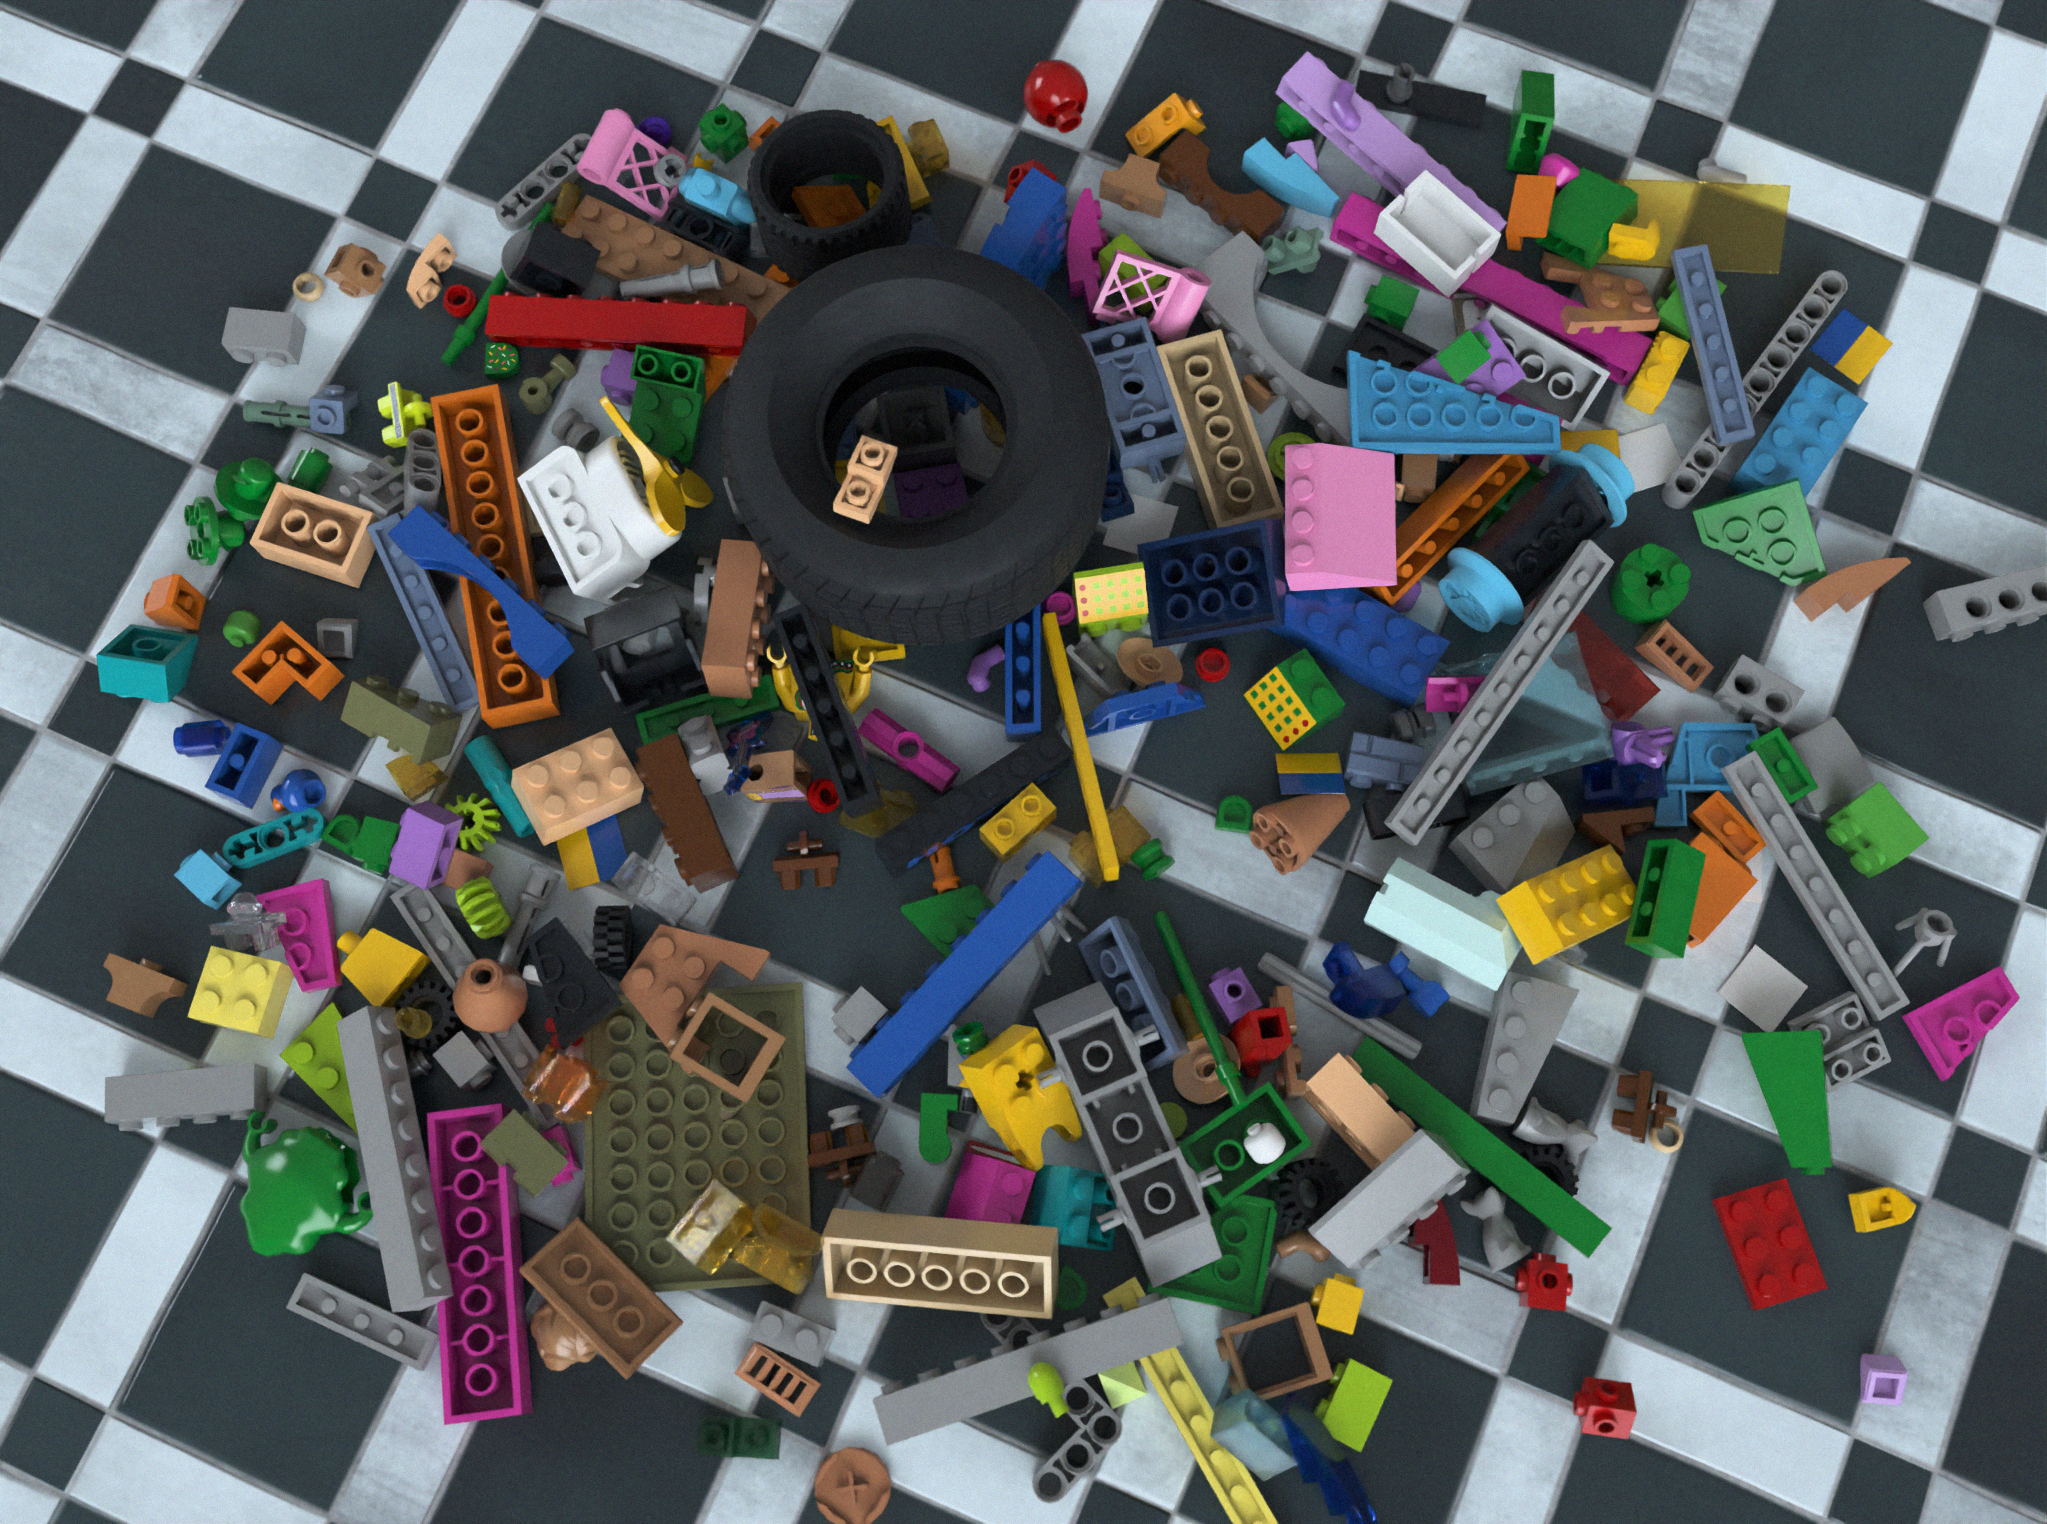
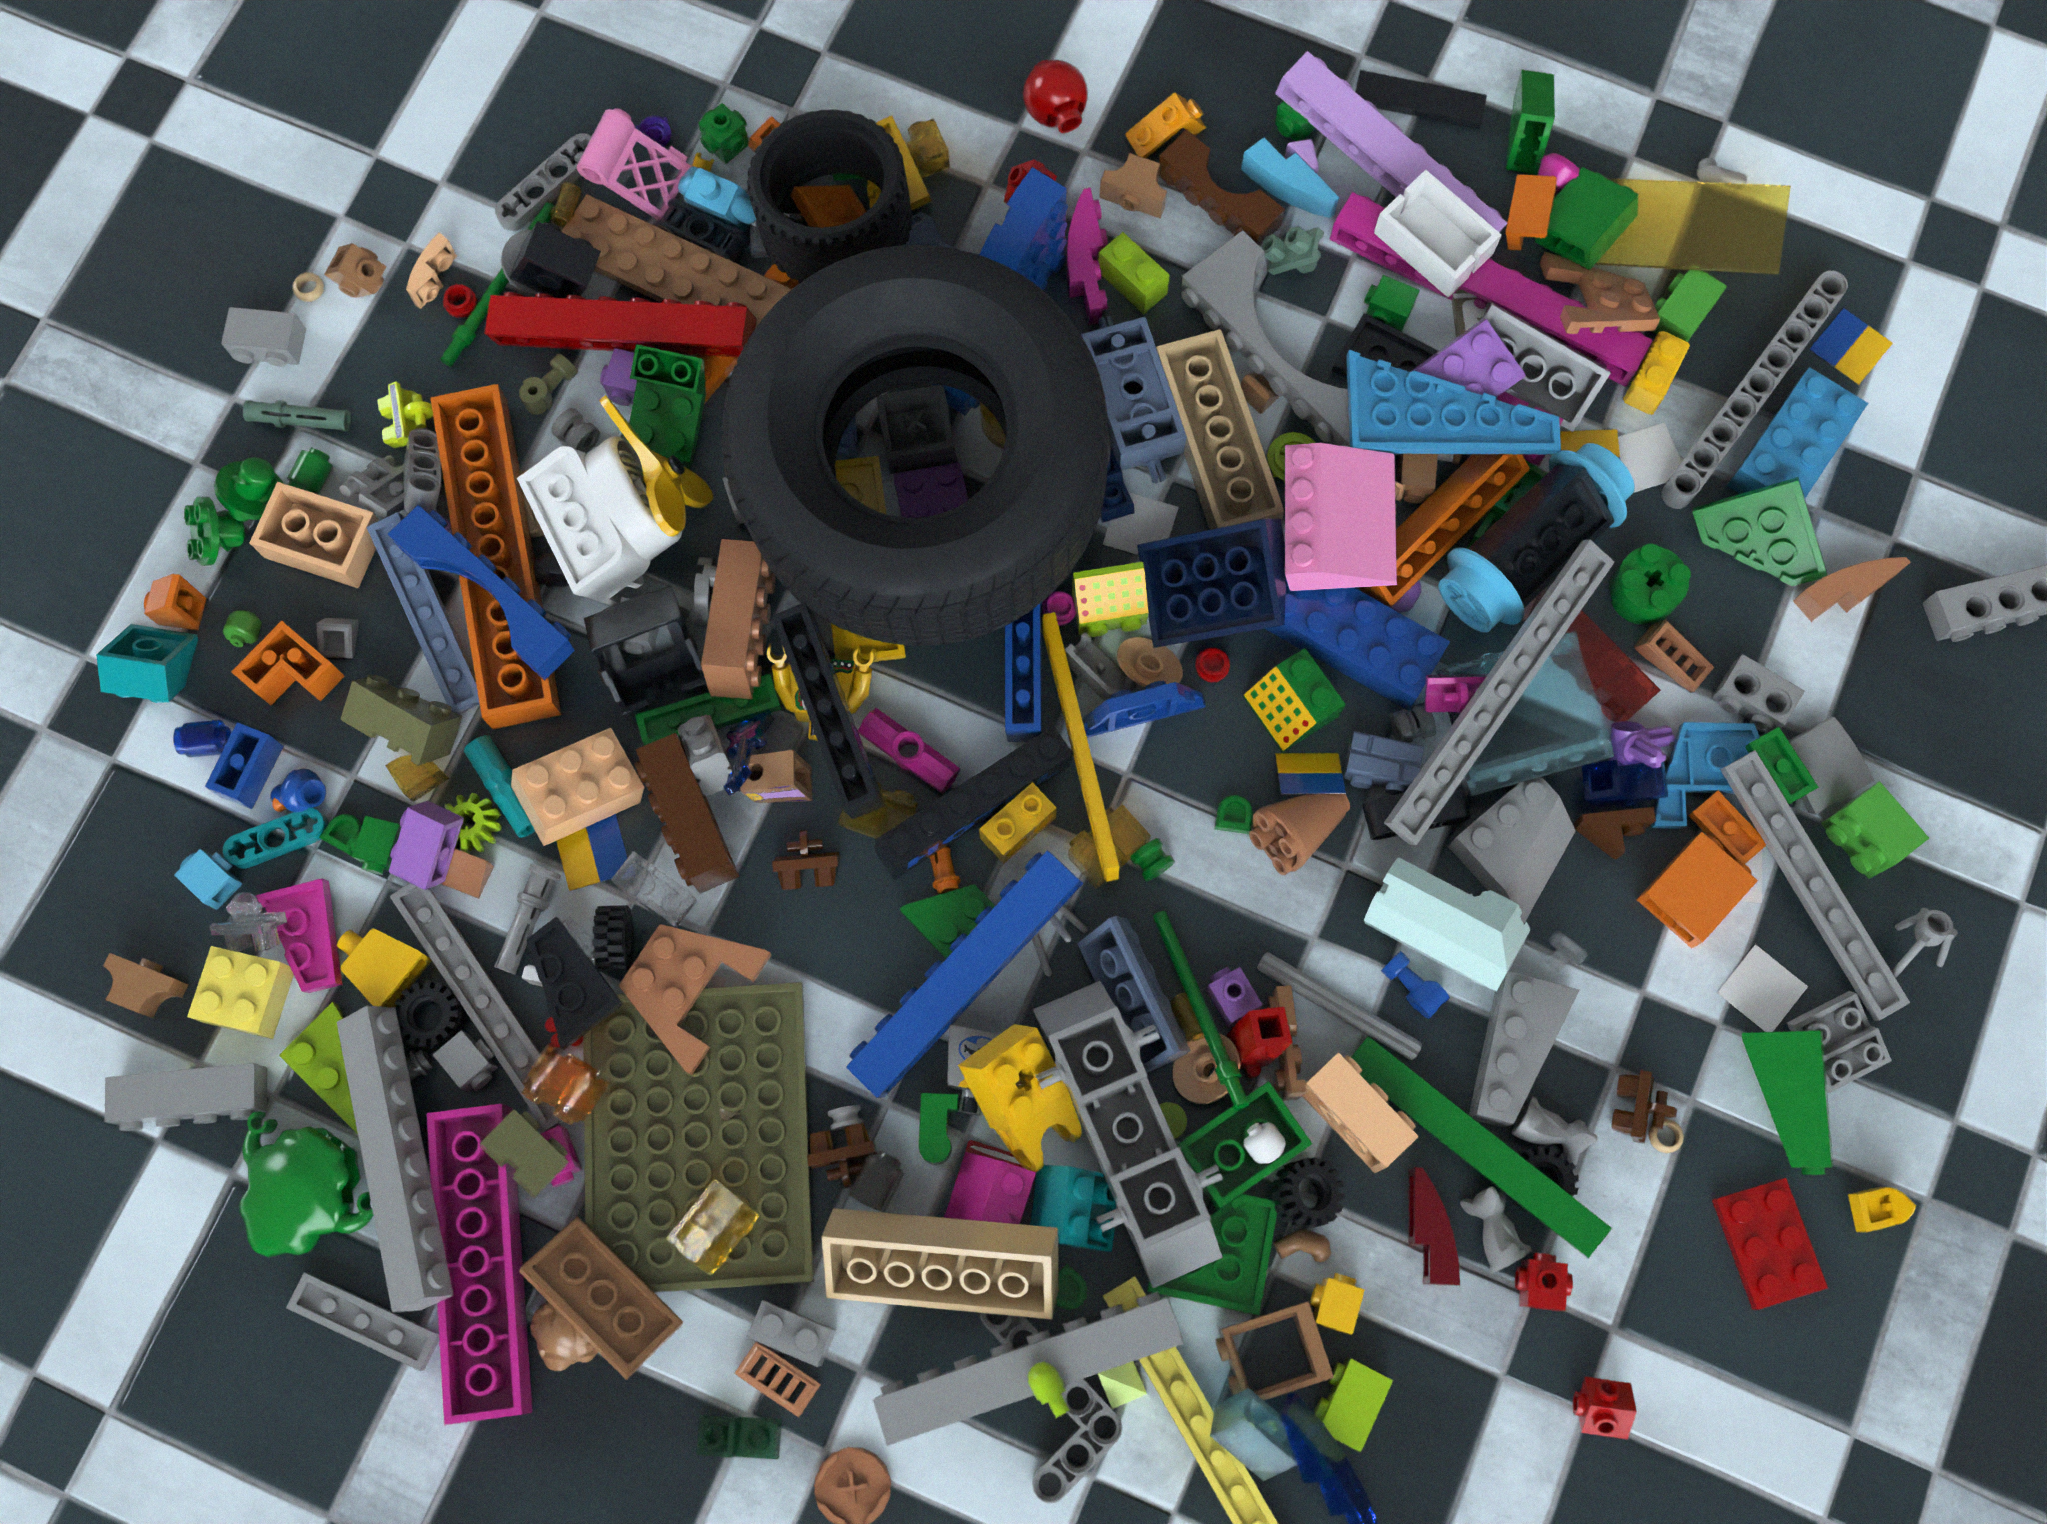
sand blue bracket [309,385,358,434] -> none
clear yellow pin [395,1007,432,1039] -> none
nougat cone [452,958,528,1033] -> none
lime gear [455,876,512,940] -> none
green tile [484,343,521,379] -> none
light grey pin [620,259,725,301] -> none
light grey bush [653,154,687,188] -> none
medium nougat window [666,992,786,1103] -> none
clear yellow piece [732,1203,825,1295] -> none
red plate [807,778,840,813] -> none
light grey brick [831,986,890,1046] -> none
light nougat slope [833,435,898,524] -> none
green bush [952,1021,989,1055] -> none
medium lavender arm [967,644,1005,692] -> none
bright pink piece [1092,249,1211,344] -> none
light grey slope [1308,1128,1471,1270] -> none
clear blue brick [1322,941,1407,1019] -> none
medium lavender arm [1330,82,1361,132] -> none
dark grey pin [1386,63,1415,103] -> none
green brick [1434,329,1491,385] -> none
yellow brick [1496,844,1637,965] -> none
yellow plate [1609,218,1660,261] -> none
green brick [1625,838,1706,959] -> none
sand blue plate [1670,244,1755,445] -> none
lavender slope [1860,1354,1908,1406] -> none
dark pink wing [1902,966,2020,1081] -> none

